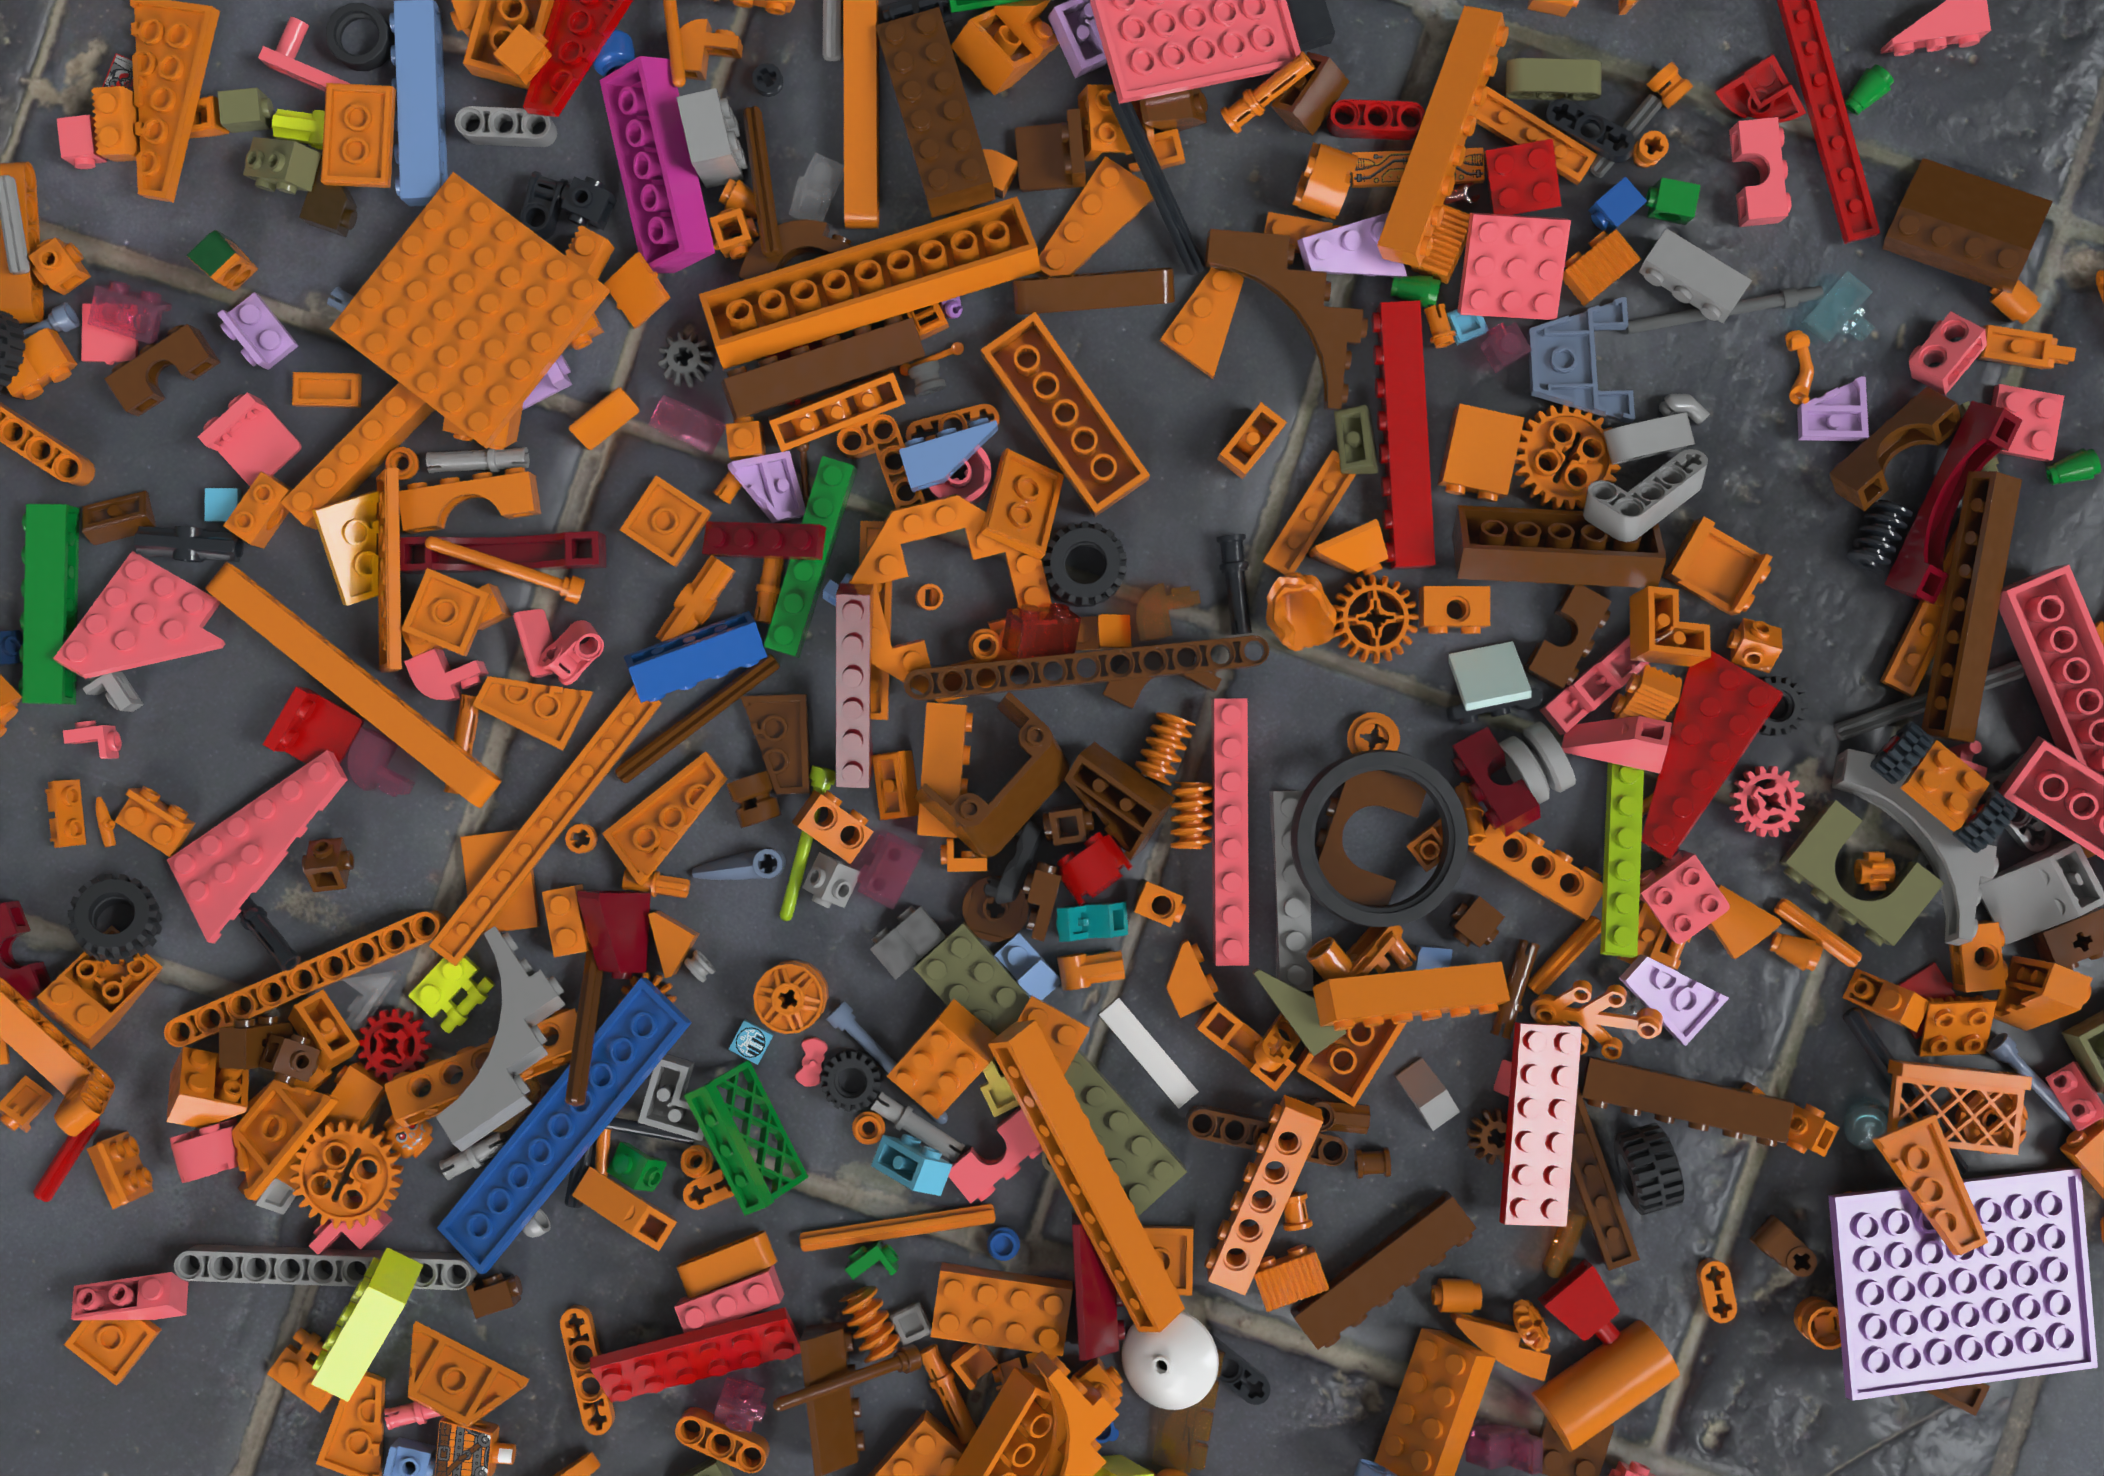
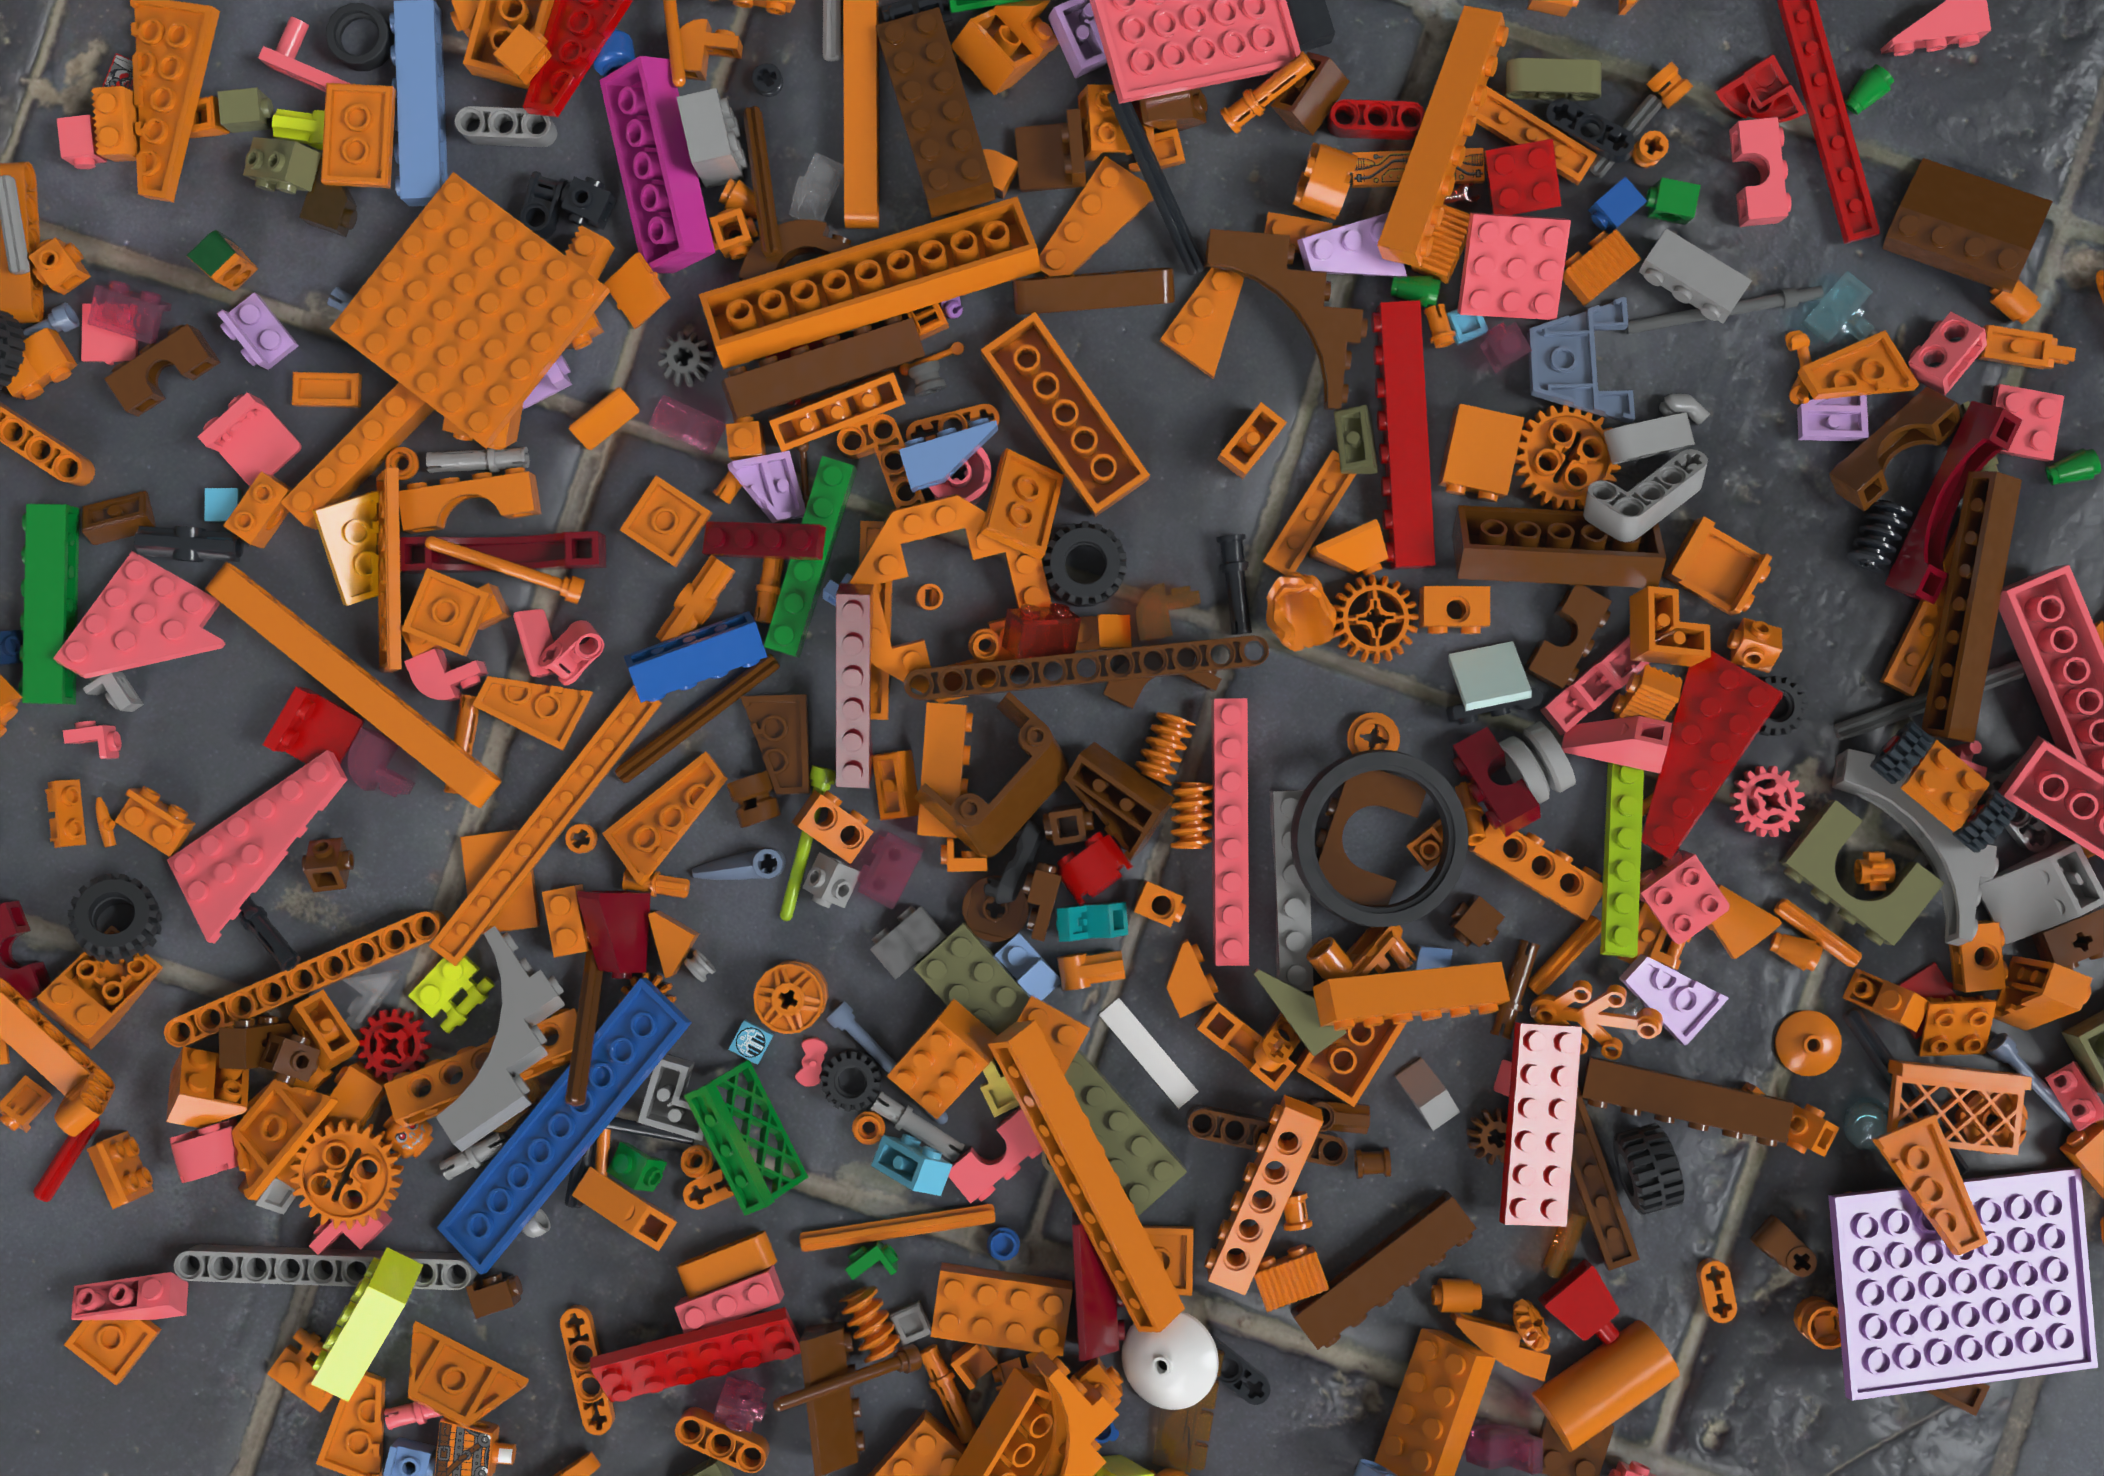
none -> orange dish [1775,1010,1842,1076]
none -> orange wing [1797,330,1919,400]

